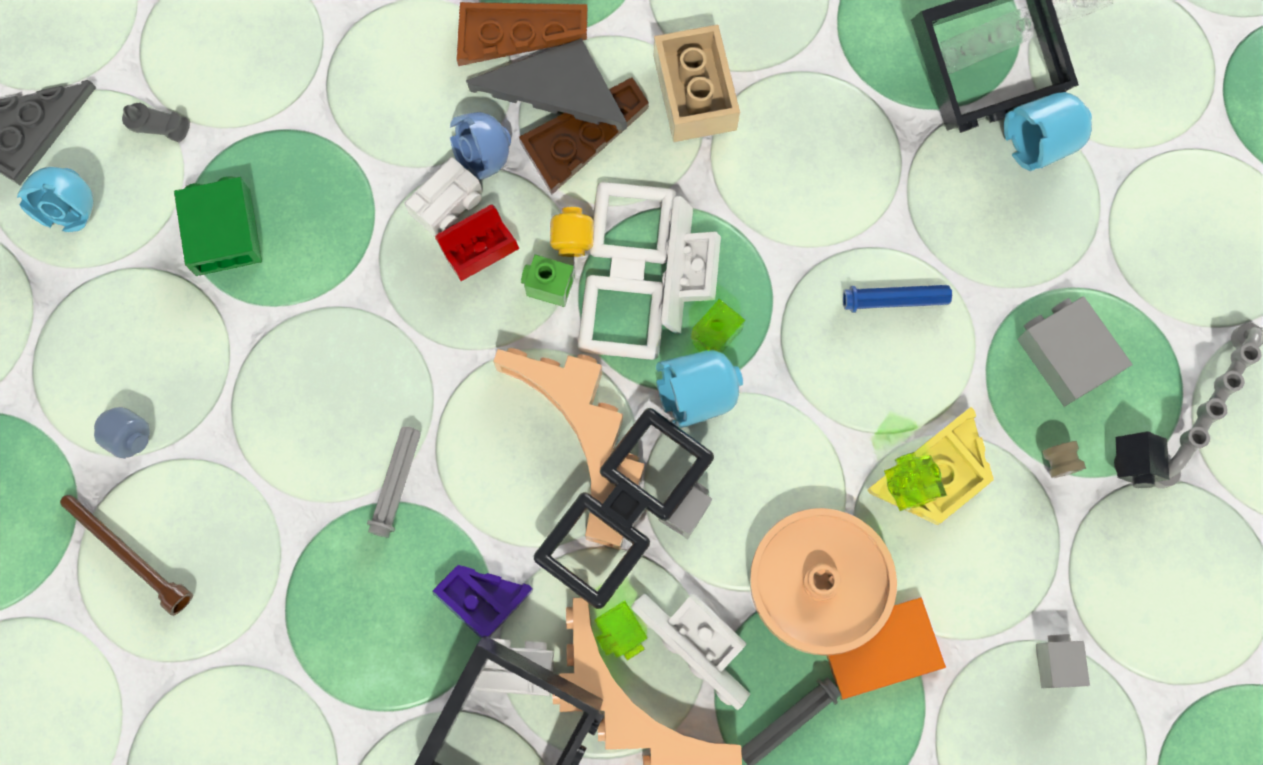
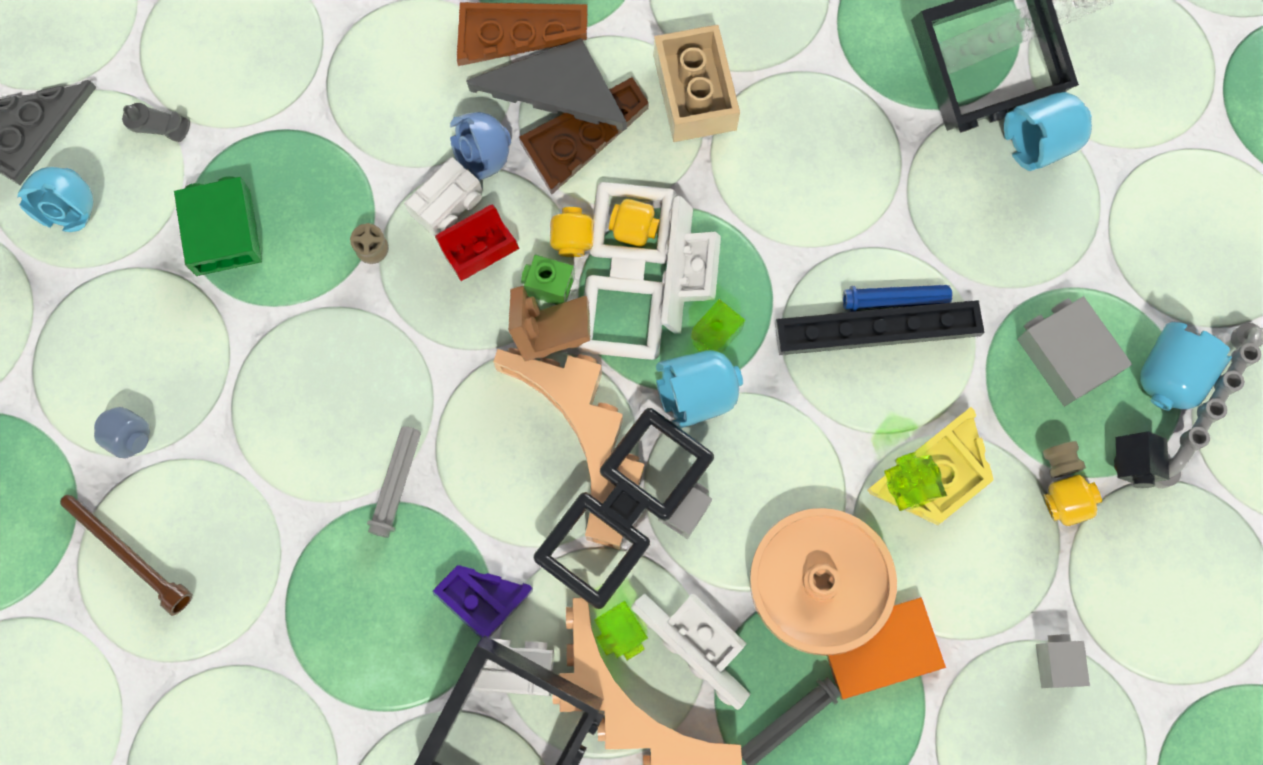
none -> dark tan wheel [350,223,389,264]
none -> medium nougat bracket [508,286,590,362]
none -> yellow head [609,199,660,247]
none -> black plate [775,300,985,355]
none -> yellow head [1044,475,1102,526]
none -> medium azure cylinder [1140,322,1232,411]

